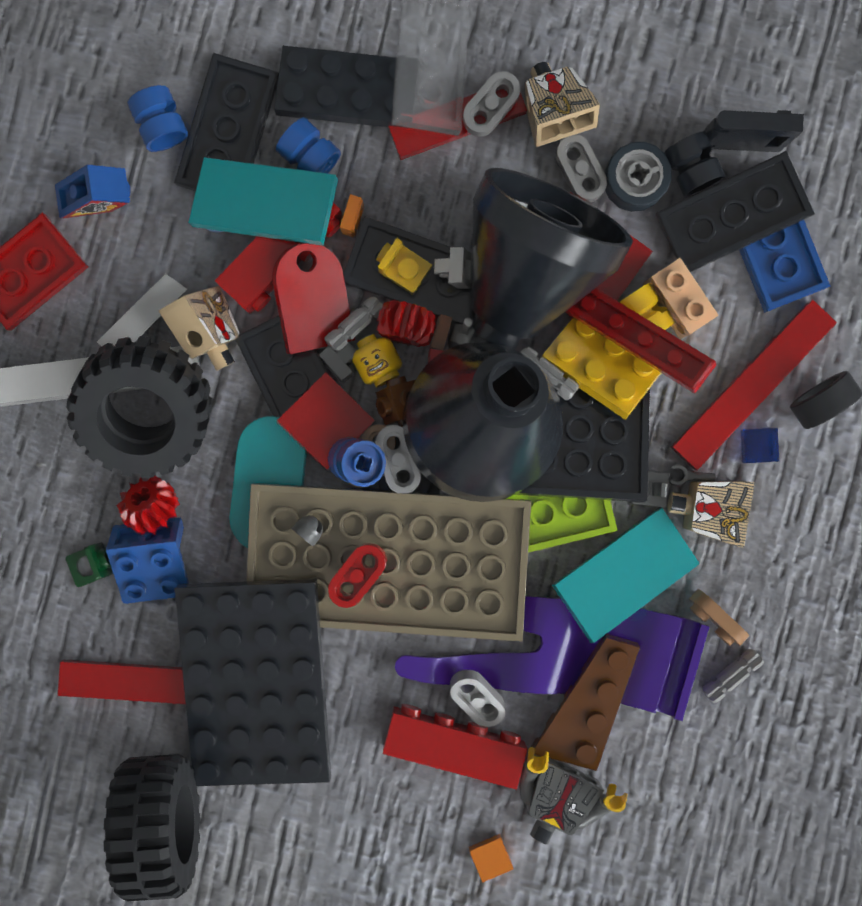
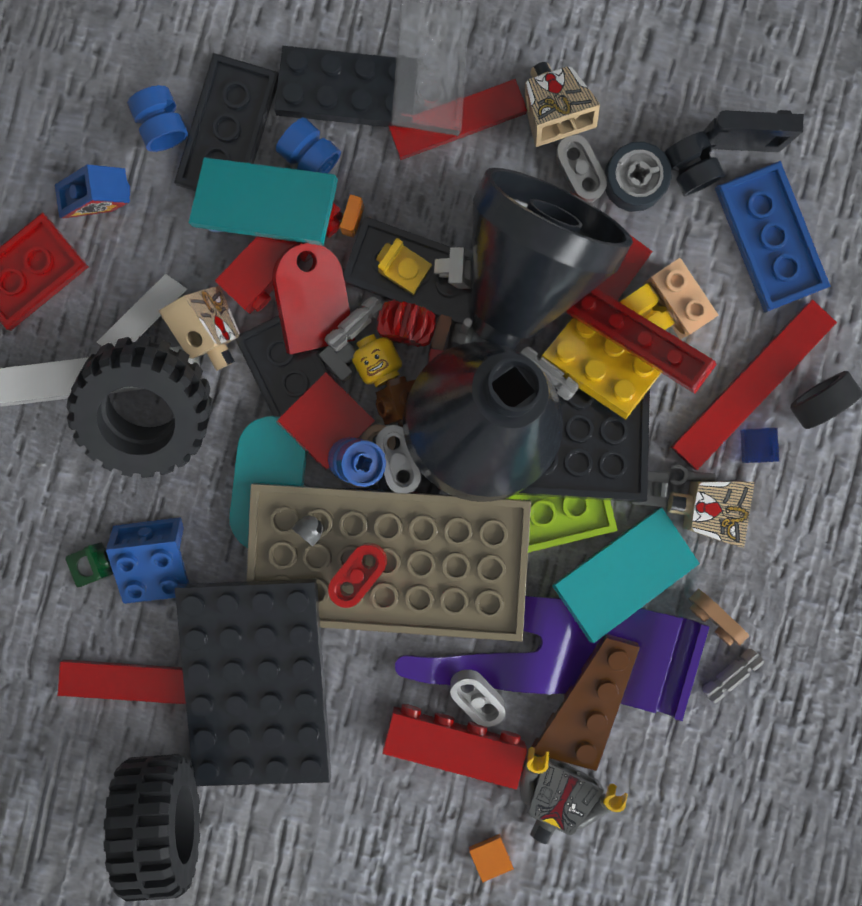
red gear [116,475,180,535] -> none
light grey plate [463,72,520,137] -> none
black tile [656,151,815,273] -> none

